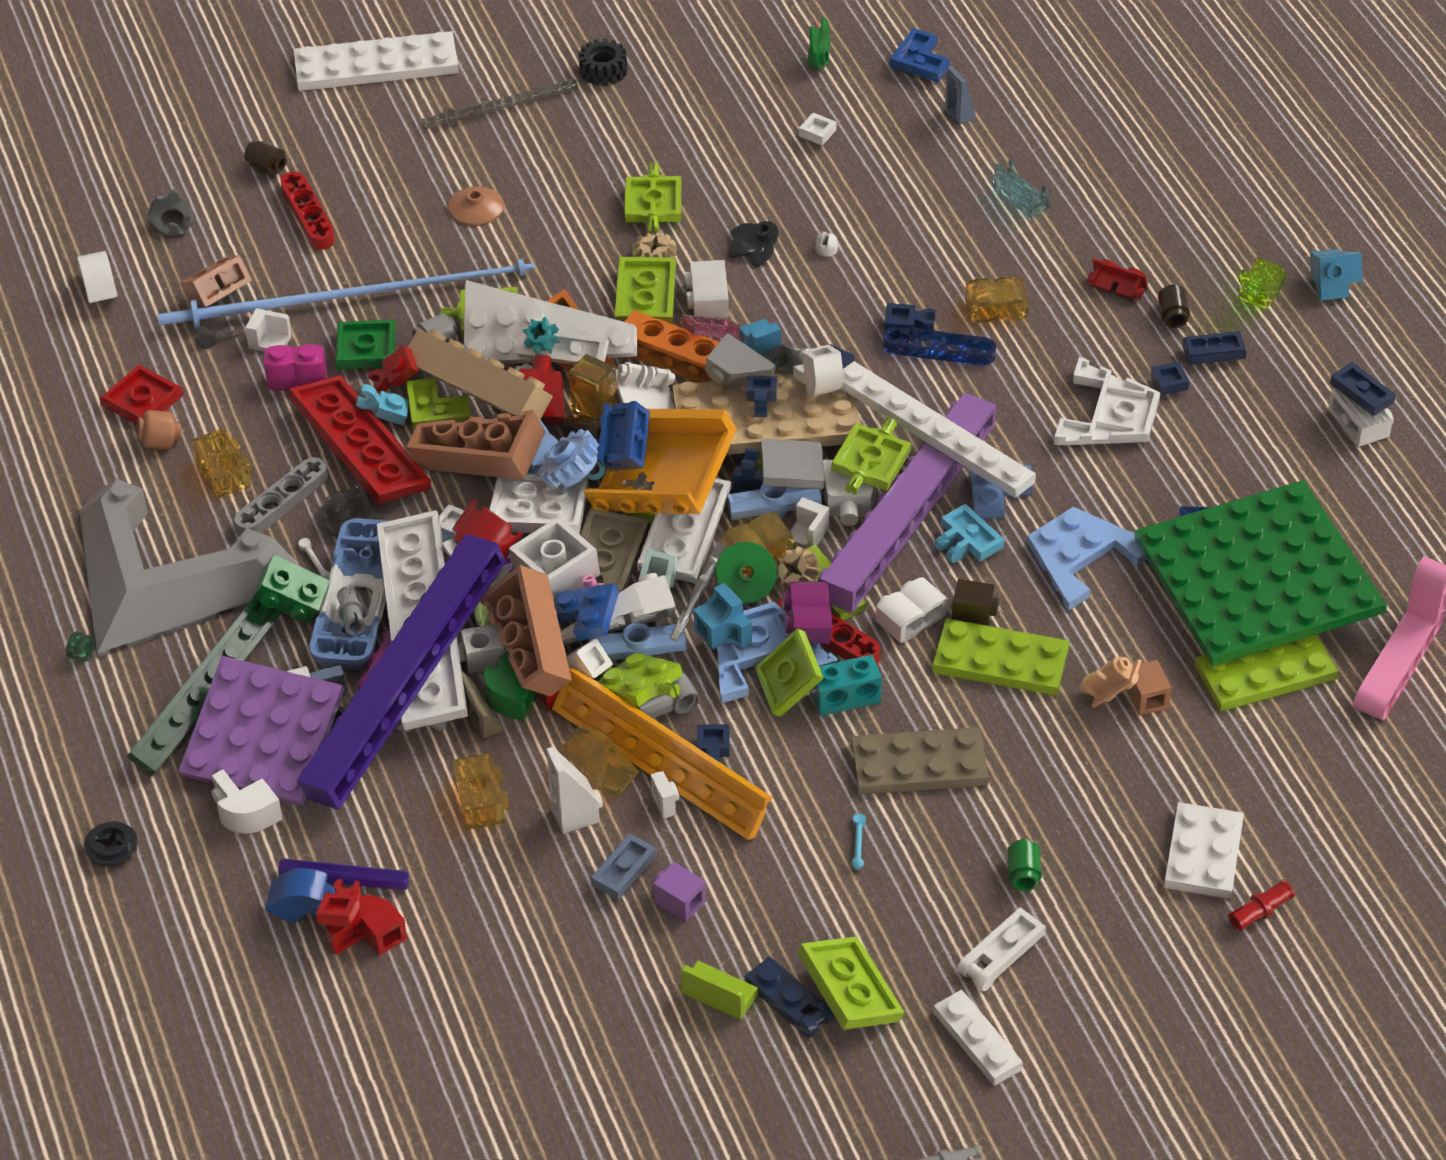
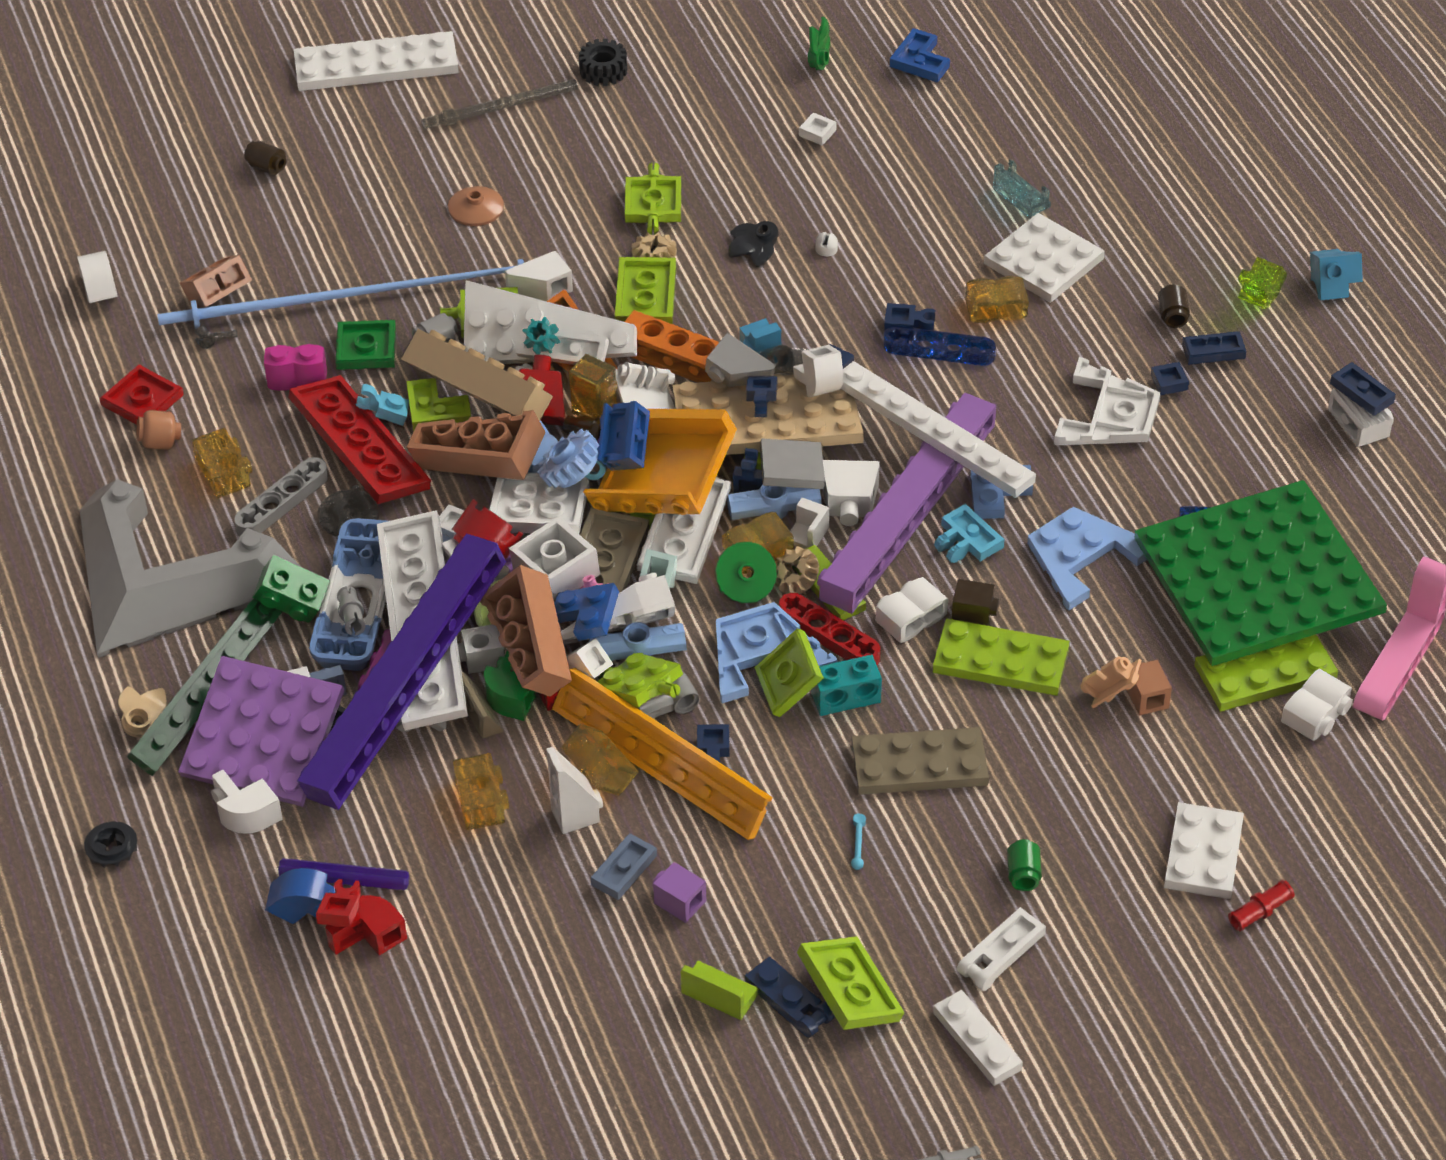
clear green bush [66,631,95,662] -> none
dark grey piece [148,189,194,237] -> none
white panel [245,308,292,352] -> none
red beam [280,171,335,250] -> none
white hinge [298,538,330,579] -> none
red plate [368,345,419,394] -> none
clear smoke hand [623,472,655,490] -> none
white plate [651,771,679,819] -> none
light grey animal [670,542,728,641] -> none
clear pink tile [680,315,741,340] -> none
white brick [685,260,729,320] -> none
dark azure brick [693,583,752,650] -> none
magenta brick [782,582,832,644] -> none
lime plate [831,417,912,495] -> none
sand blue slope [945,66,976,125] -> none
red hinge [1087,258,1149,300] -> none
none -> tan plate [118,686,167,737]
none -> white slope [505,251,573,301]
none -> white plate [984,213,1105,303]
none -> white brick [1281,669,1353,741]

